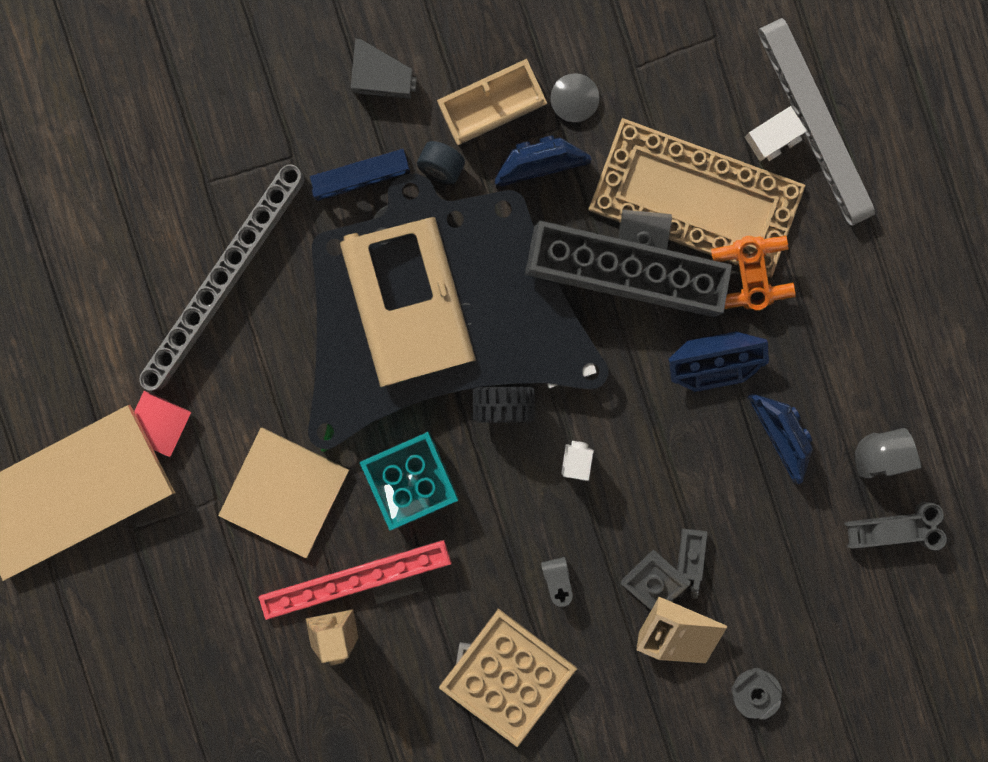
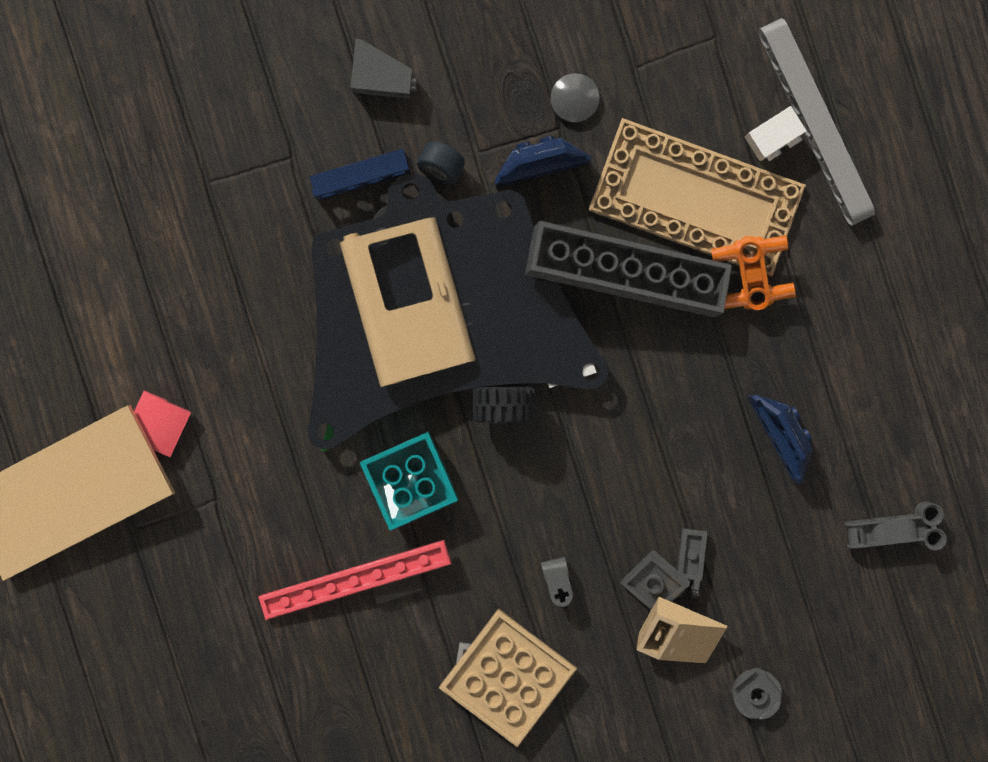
light grey beam [139,165,304,390] -> none
tan tile [218,428,349,558] -> none
tan wedge [305,609,359,665] -> none
tan container [437,59,547,146] -> none
white brick [561,441,593,481] -> none
dark grey plate [618,210,672,250] -> none
dark blue wedge [669,331,769,392] -> none
dark grey brick [855,428,921,478] -> none

